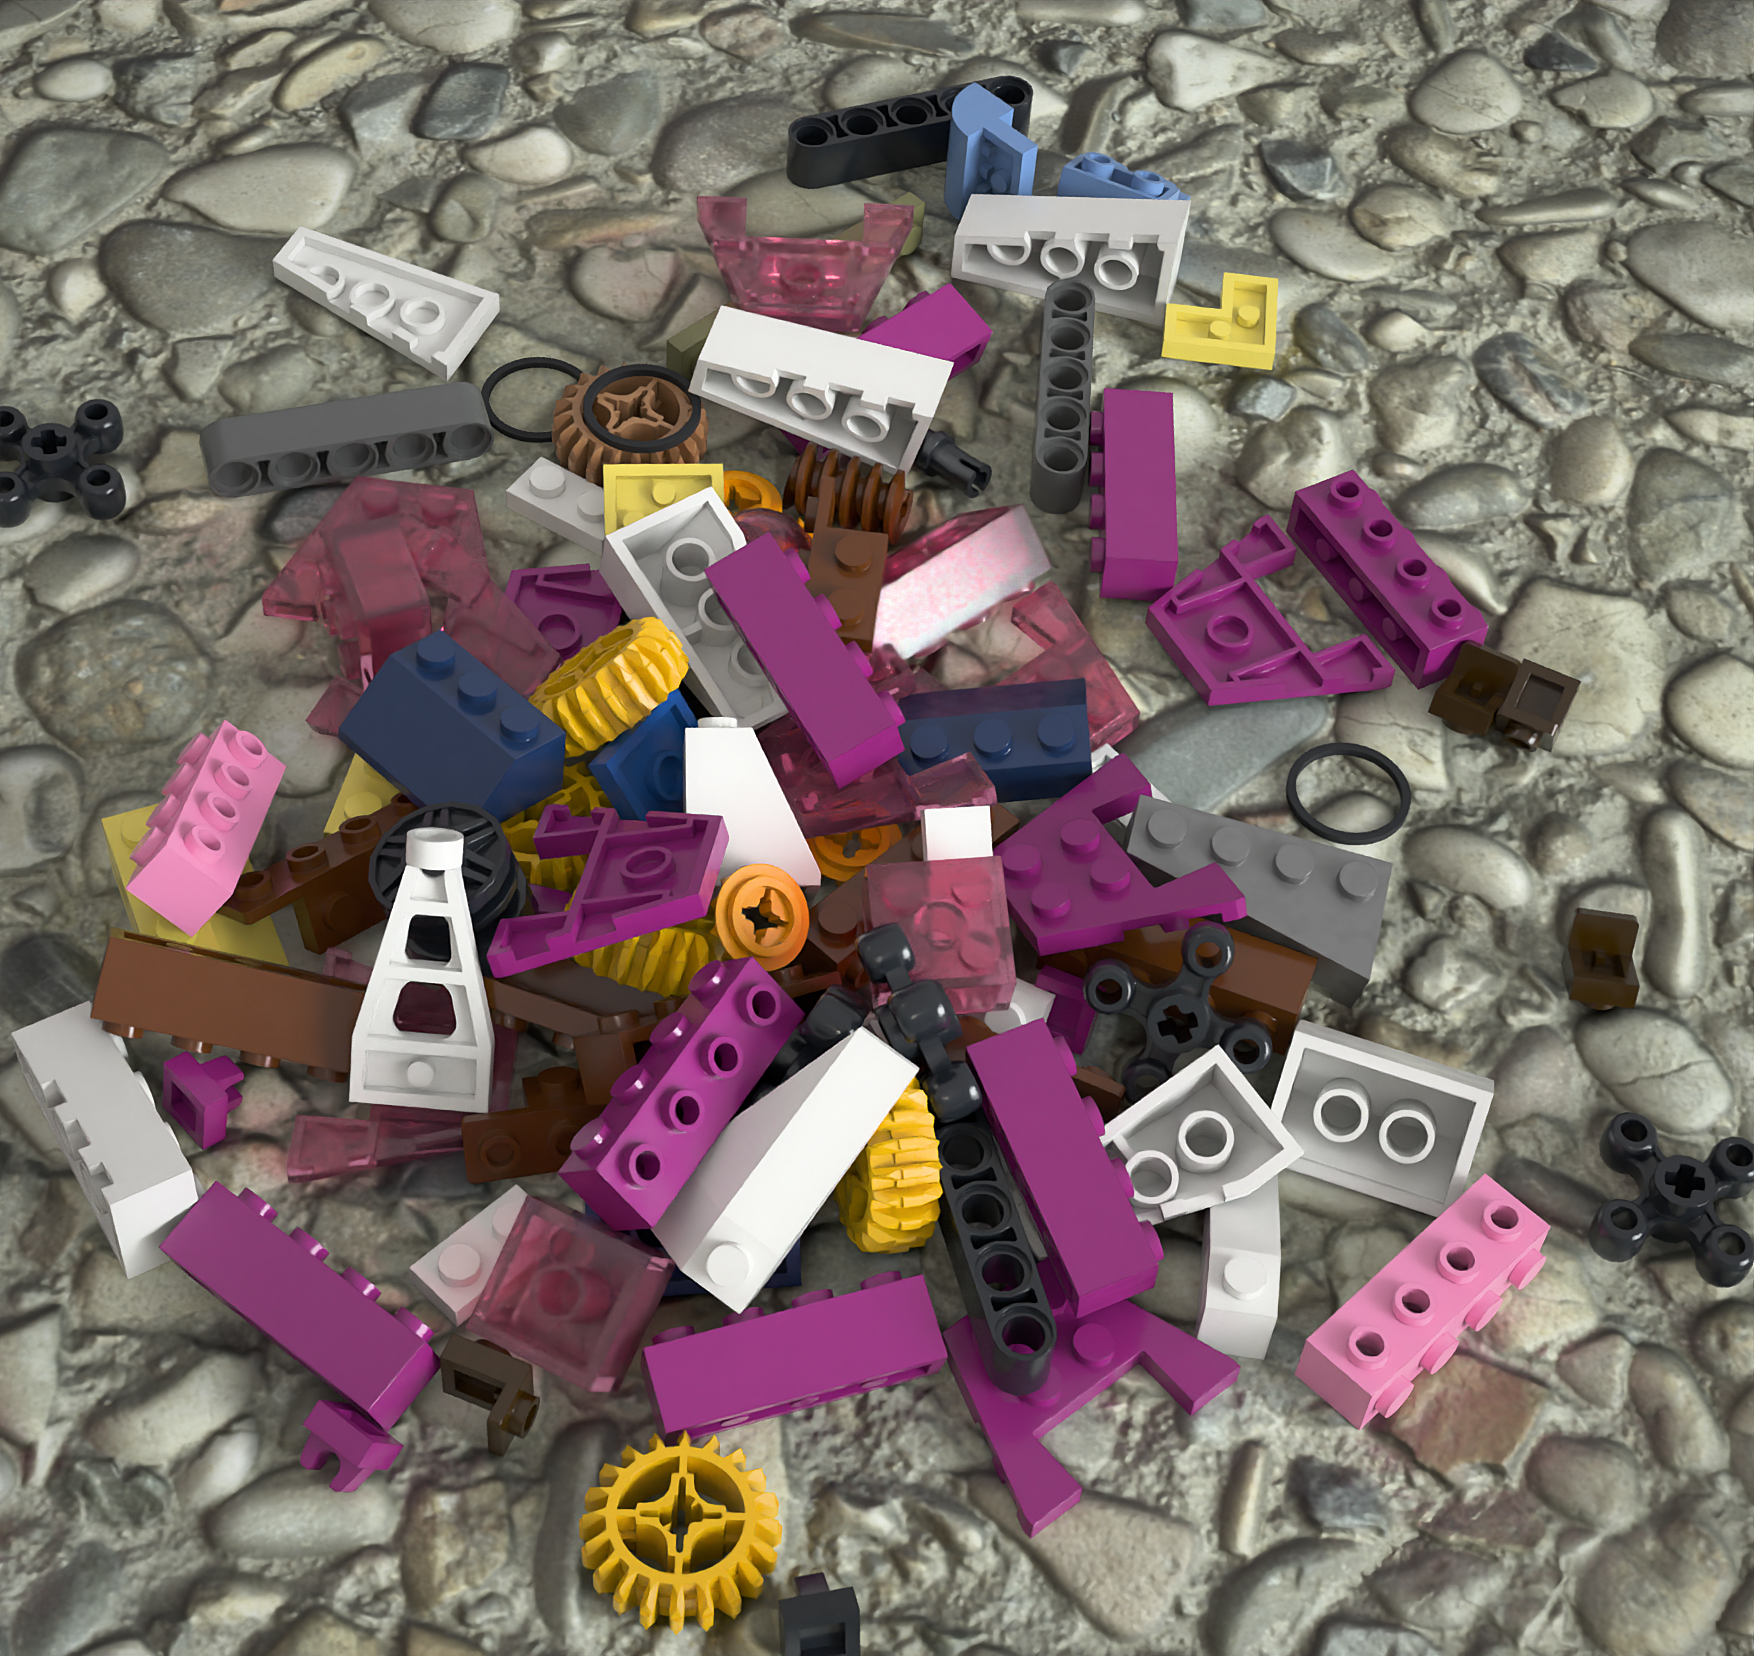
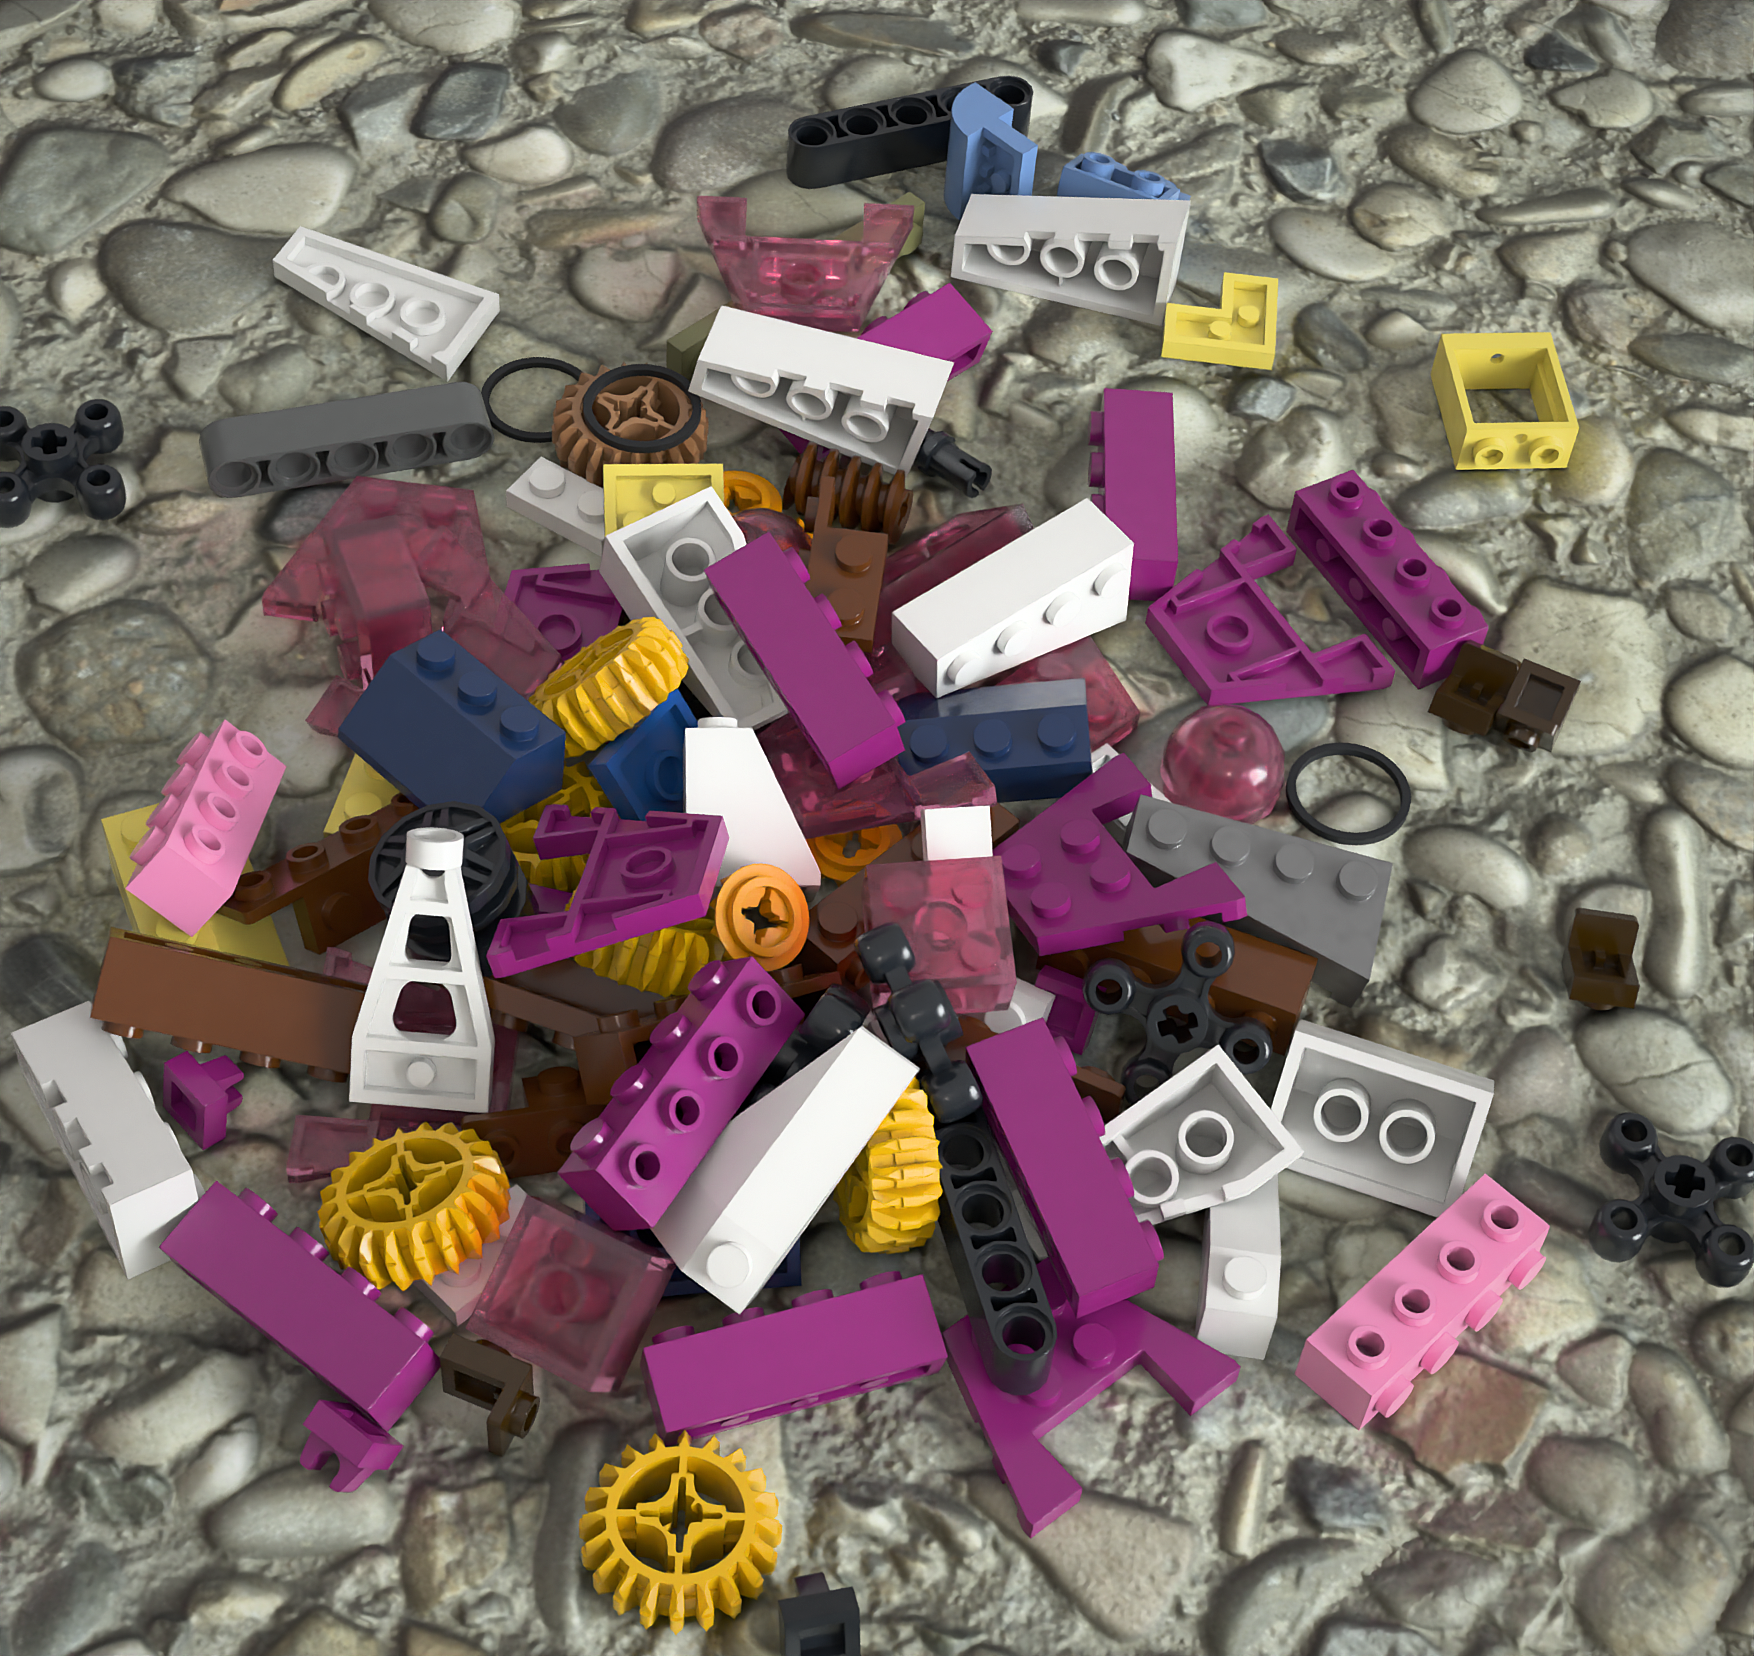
dark grey beam [1029,279,1095,514] -> none
none -> yellow gear [317,1121,511,1291]
none -> white wedge [892,498,1134,698]
none -> clear pink cylinder [1160,703,1285,825]
none -> light yellow window [1430,332,1579,470]

